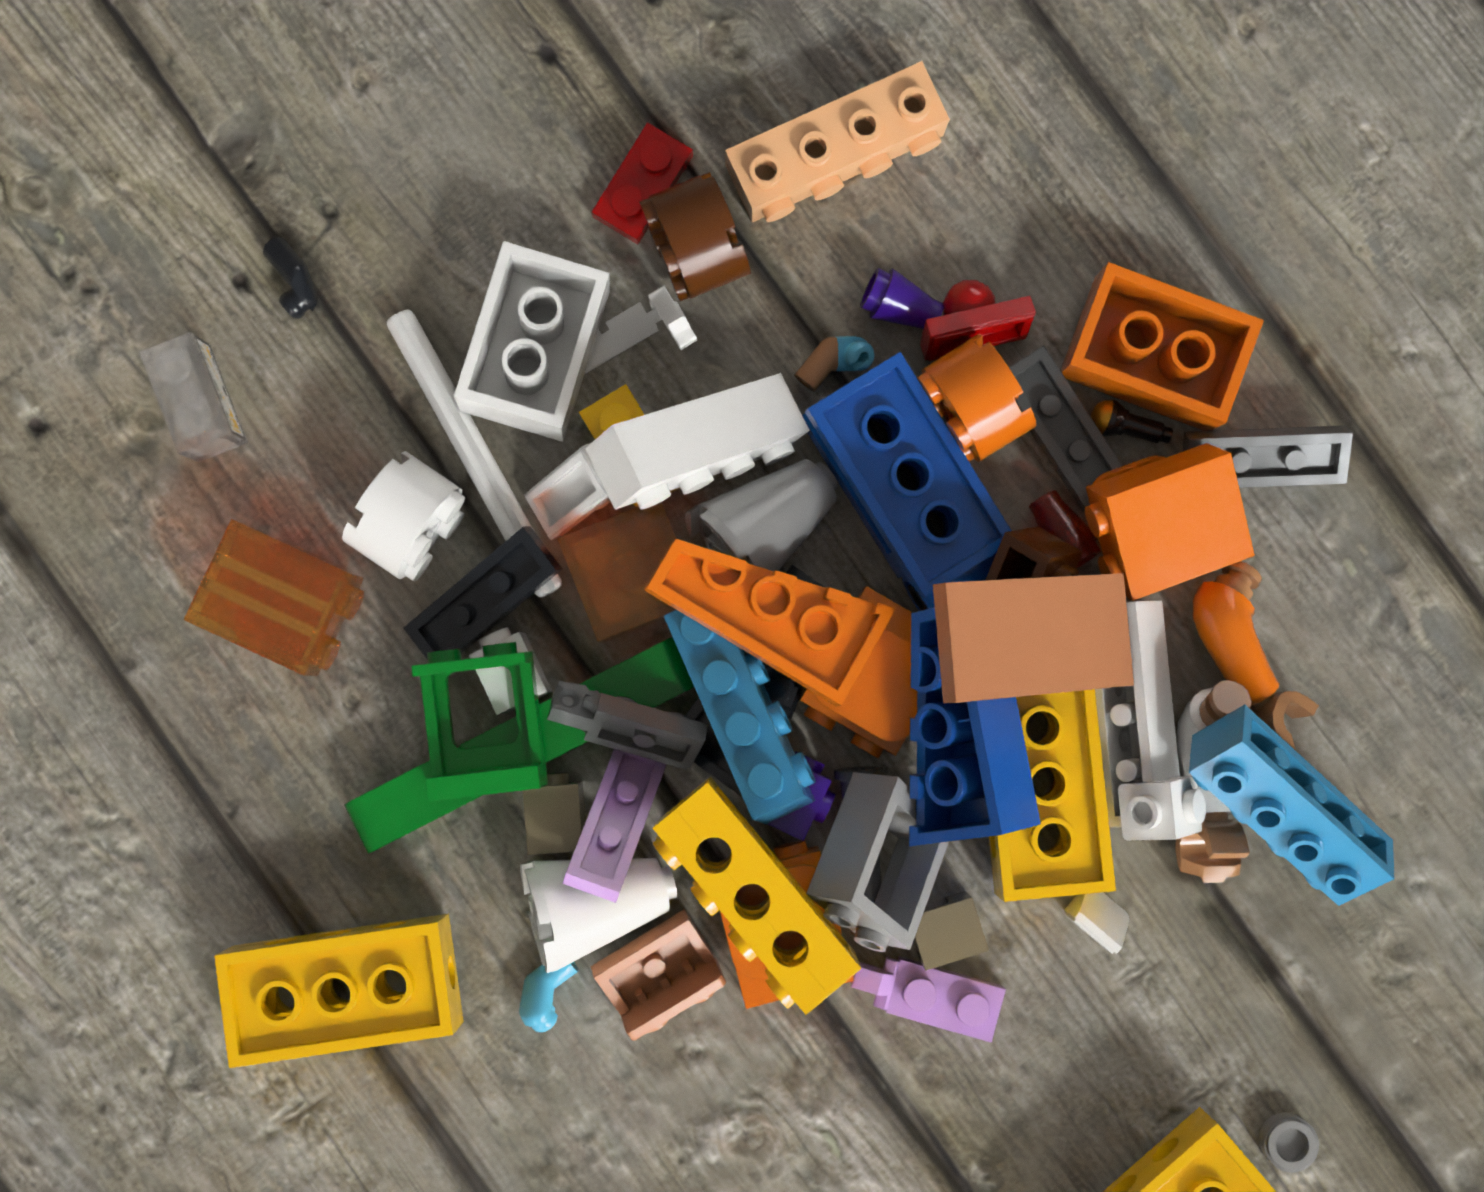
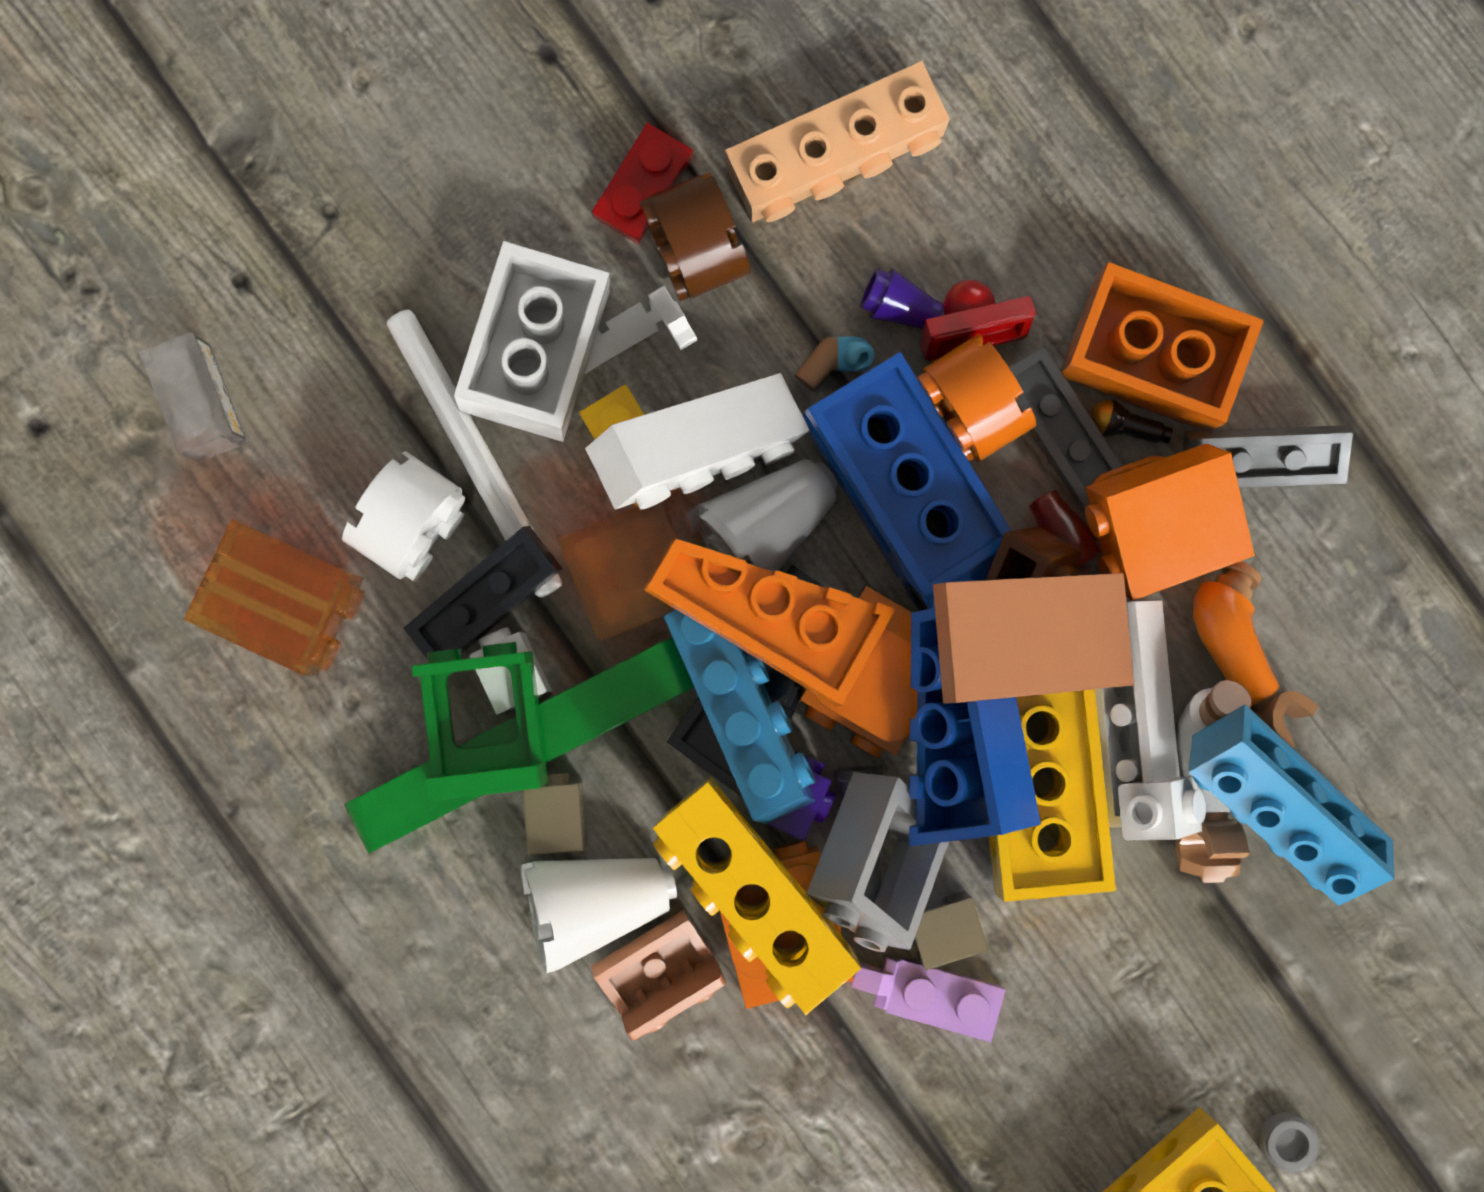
yellow brick [214,913,464,1068] -> none
black arm [263,237,318,319] -> none
medium azure arm [519,962,579,1033] -> none
white tile [524,442,611,540] -> none
dark grey hinge [547,681,708,770] -> none
lavender plate [562,749,666,903] -> none
white slope [1064,892,1129,954] -> none

